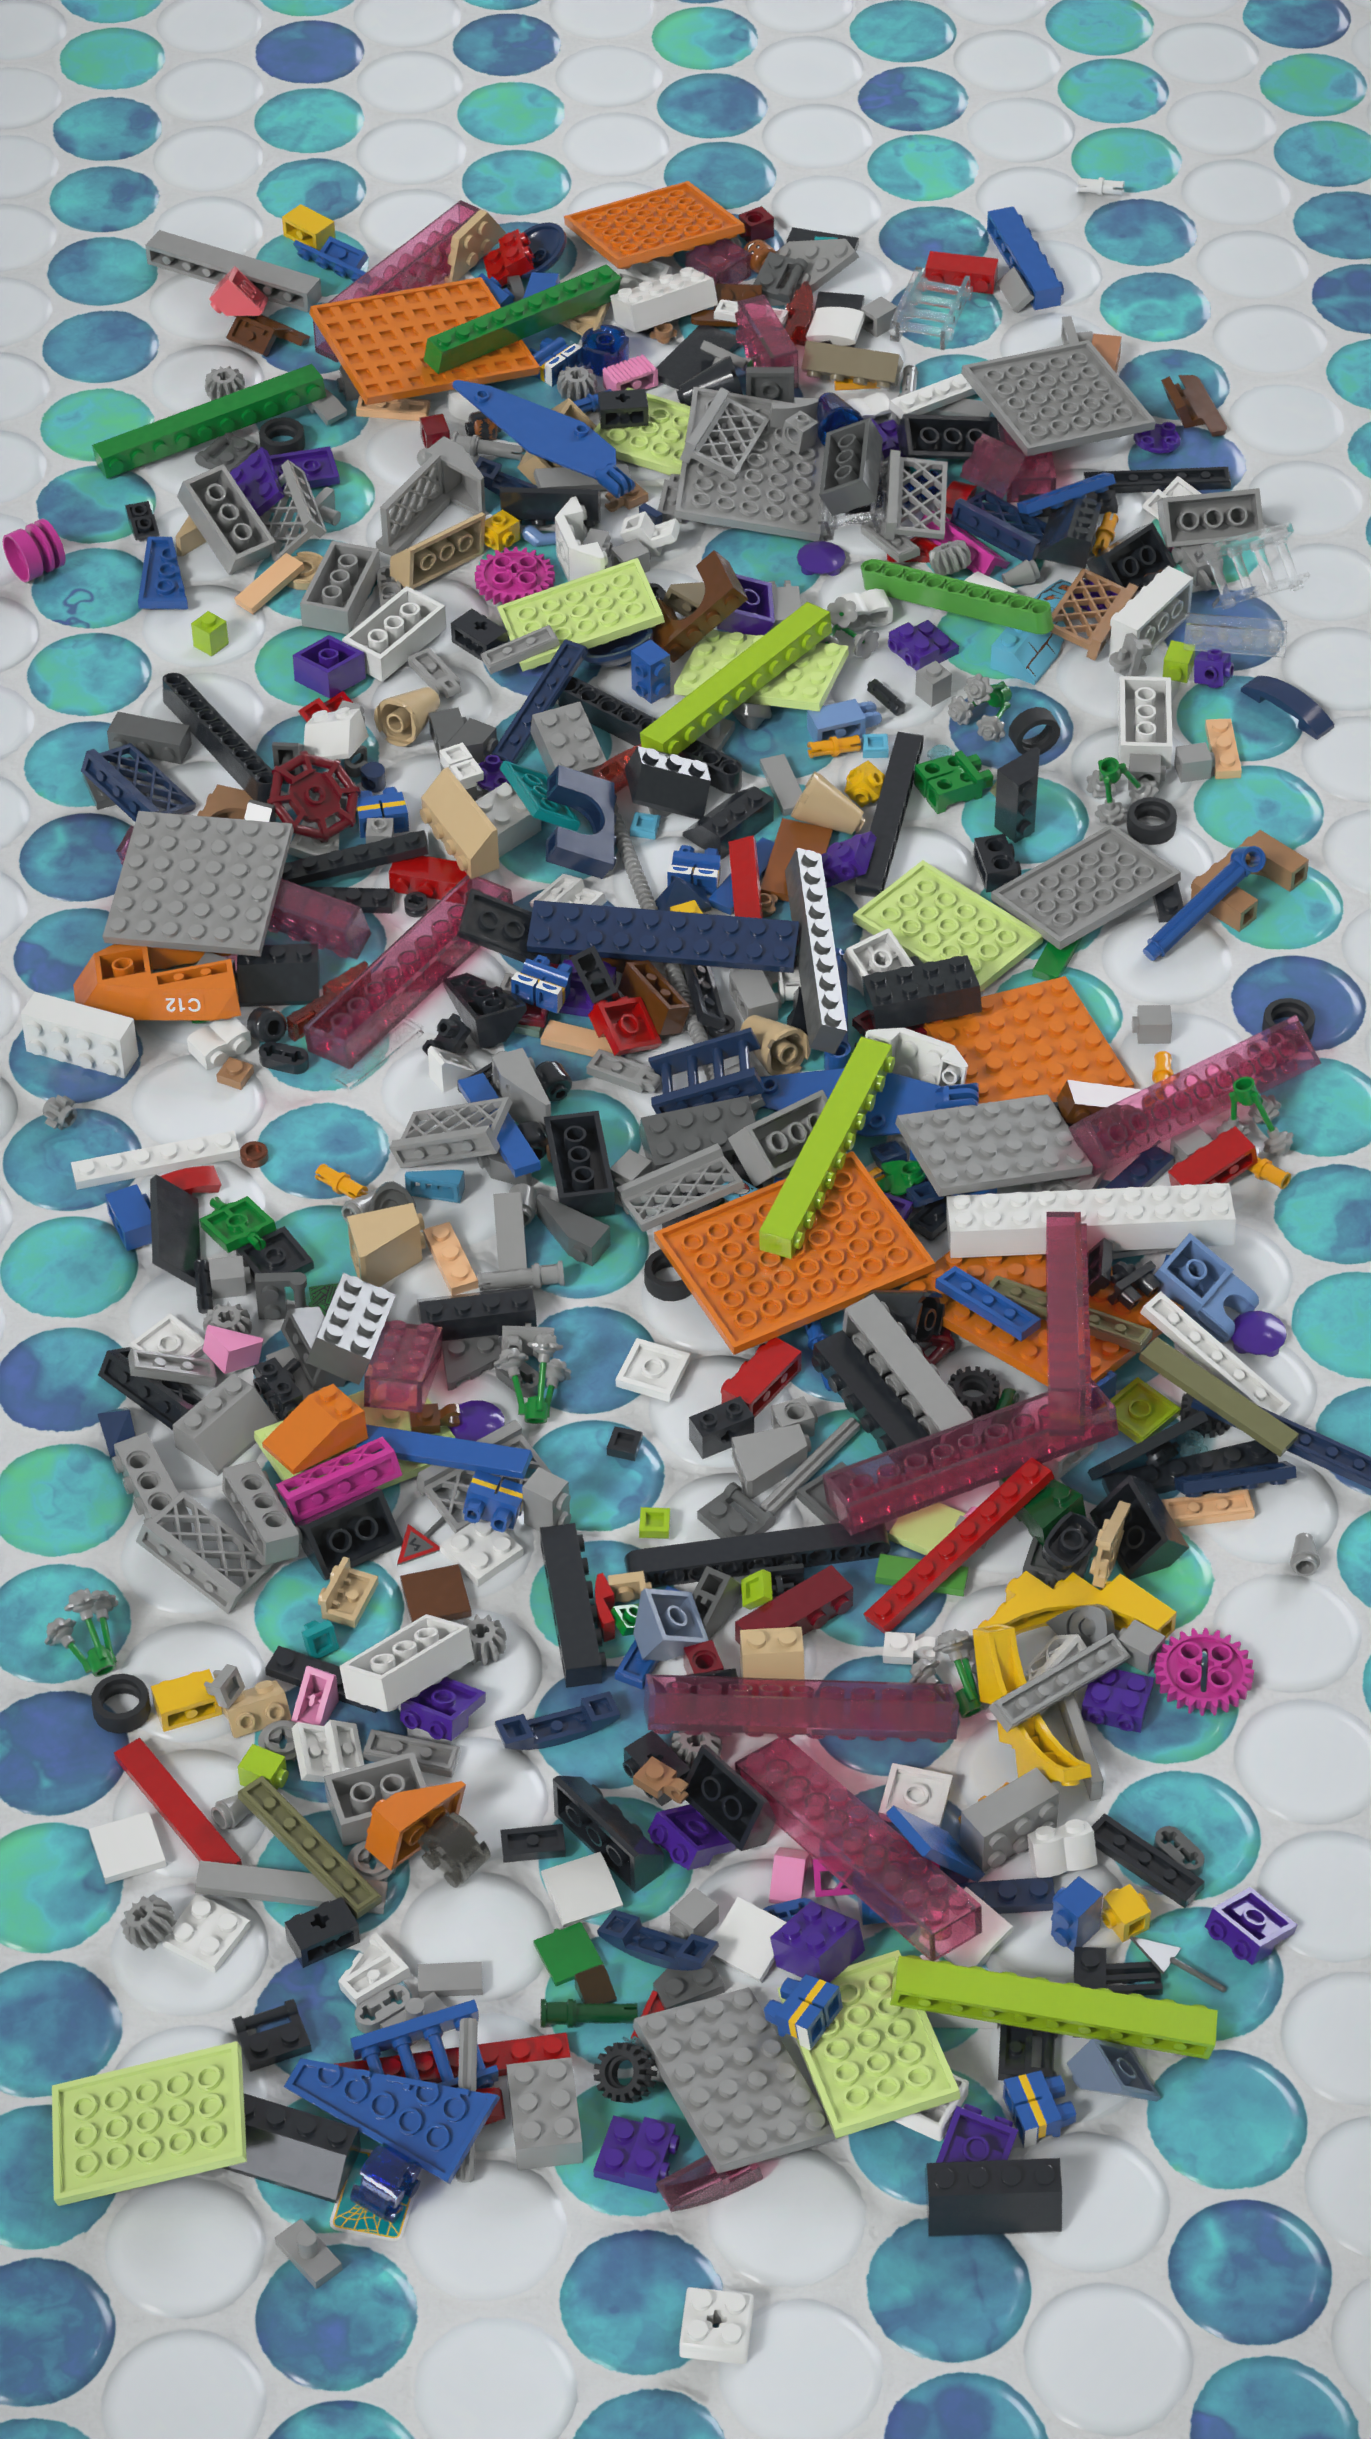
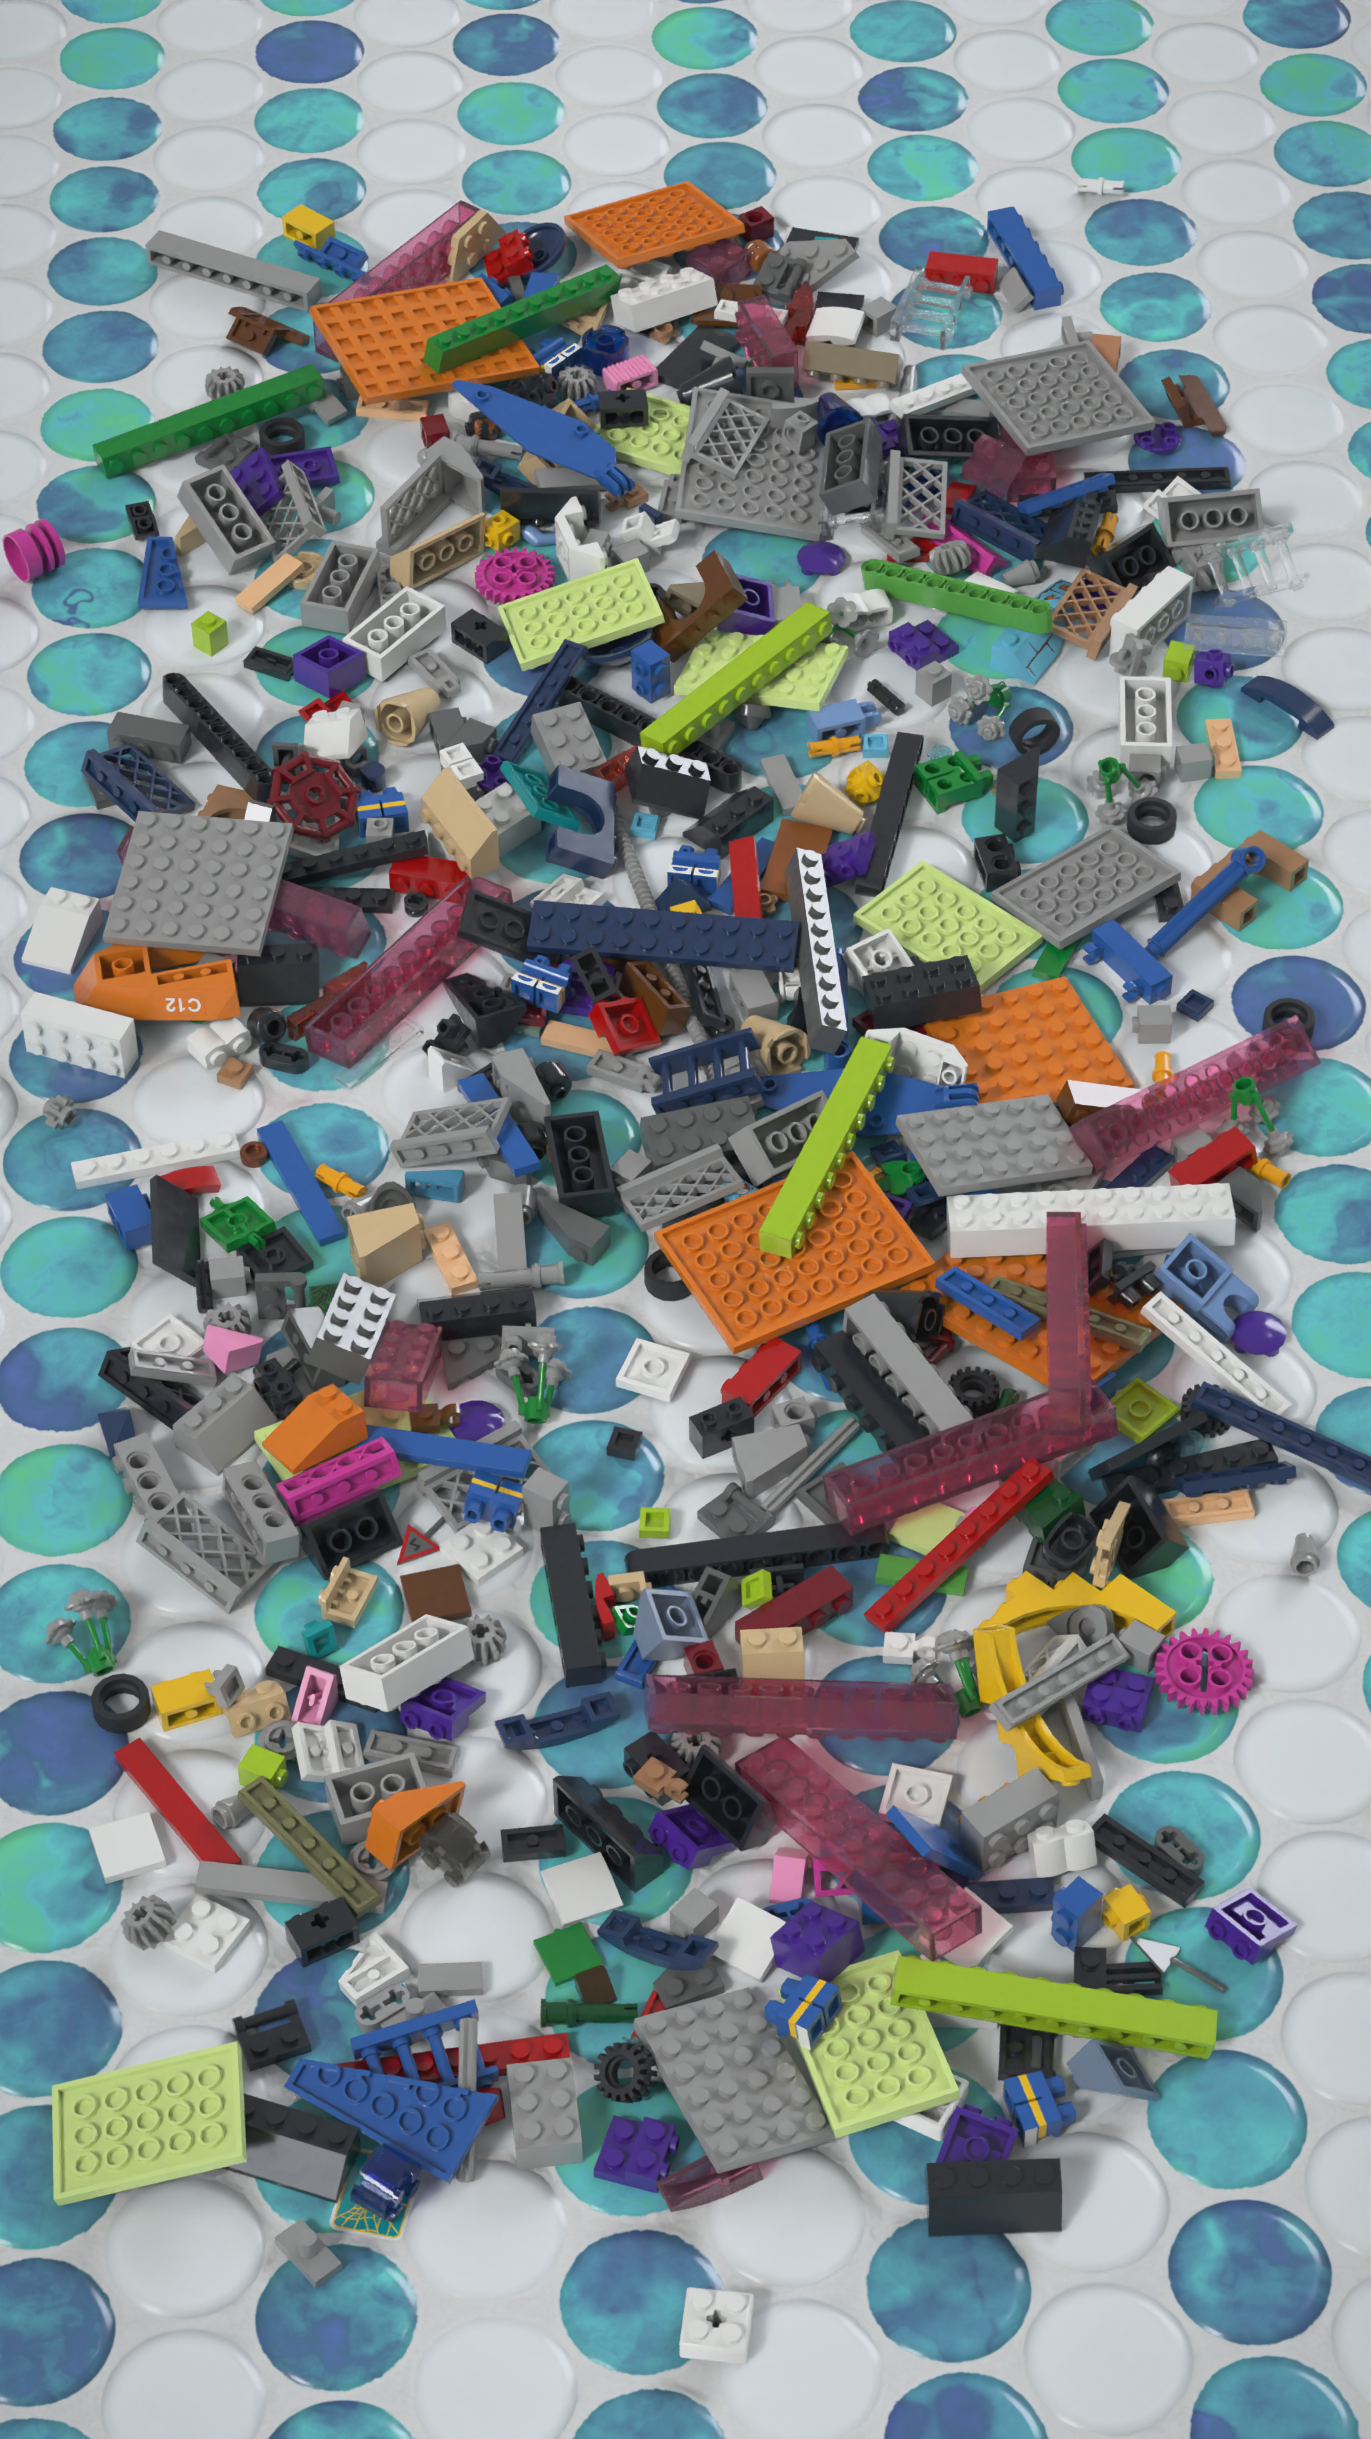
coral slope [209,266,269,316] -> none
light grey tile [481,625,560,674] -> none
olive tile [1139,1337,1299,1457] -> none
none -> white slope [22,887,103,975]
none -> black tile [243,646,294,682]
none -> blue tile [257,1120,346,1247]
none -> black brick [503,372,559,409]
none -> blue brick [1083,919,1173,1005]
none -> dark blue tile [1176,989,1214,1022]
none -> dark grey slope [1218,1166,1262,1232]

